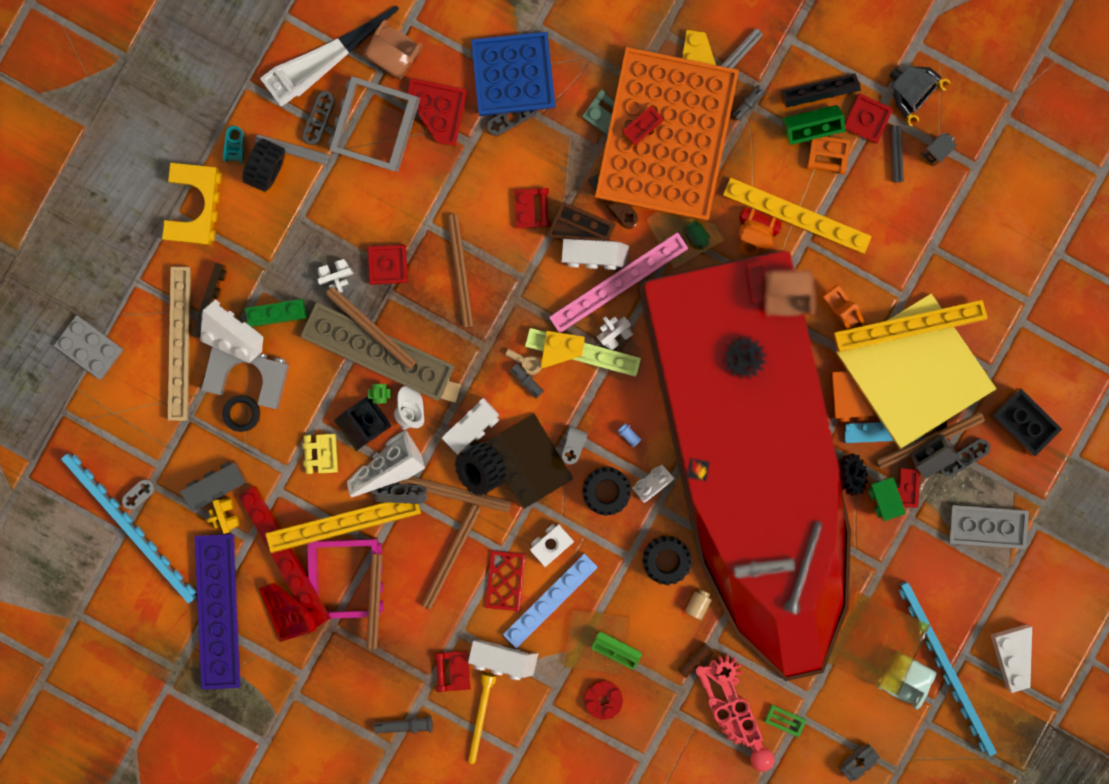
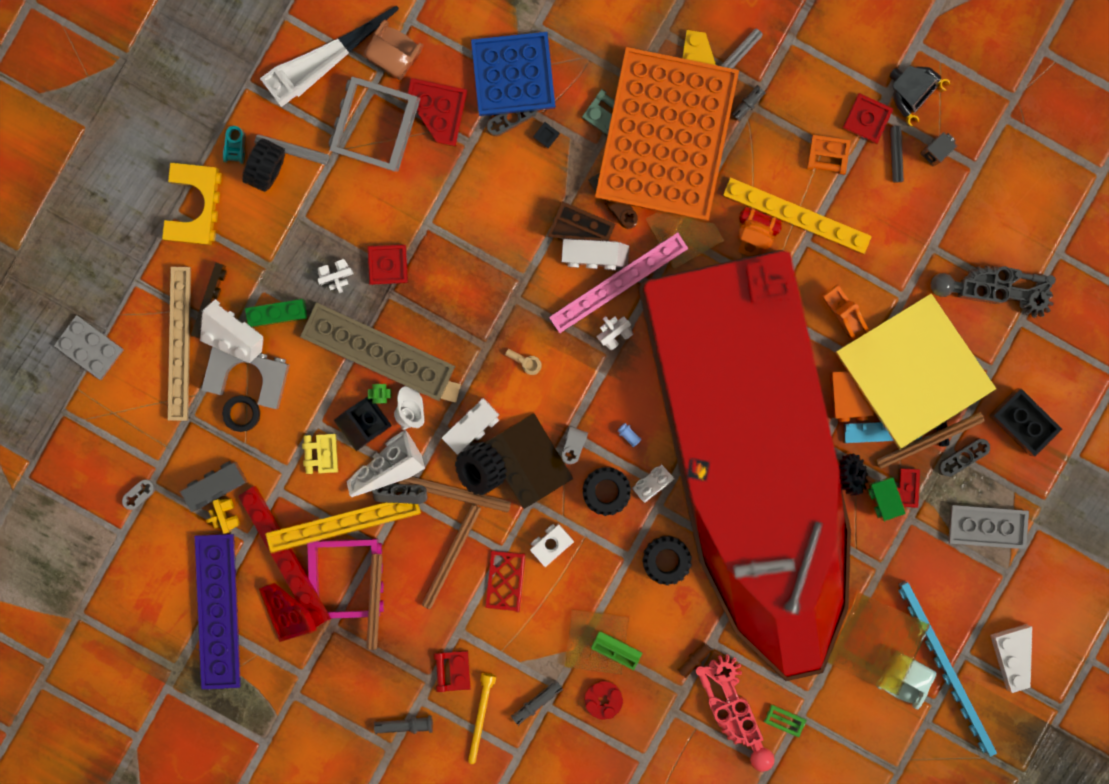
medium azure plate [61,454,197,604] -> none
dark grey beam [303,91,335,145] -> none
medium nougat axle [326,287,416,369] -> none
medium nougat axle [448,214,473,328] -> none
white wedge [468,640,538,680] -> none
light blue plate [503,553,598,648] -> none
dark grey pin [509,363,544,399] -> none
red plate [514,188,551,229] -> none
yellowish green plate [525,328,641,377] -> none
yellow wing [541,331,585,368] -> none
red plate [622,106,664,146] -> none
dark green brick [684,220,711,249] -> none
tan brick [685,589,712,620] -> none
black gear [723,336,767,379] -> none
nougat piece [765,270,815,316] -> none
black plate [781,73,861,108] -> none
green brick [782,105,846,145] -> none
yellow plate [833,300,988,353] -> none
dark grey piece [839,743,880,782] -> none
dark grey brick [910,434,959,478] -> none
none -> dark grey pin [511,680,563,726]
none -> black plate [533,122,560,149]
none -> dark grey arm [931,265,1056,318]

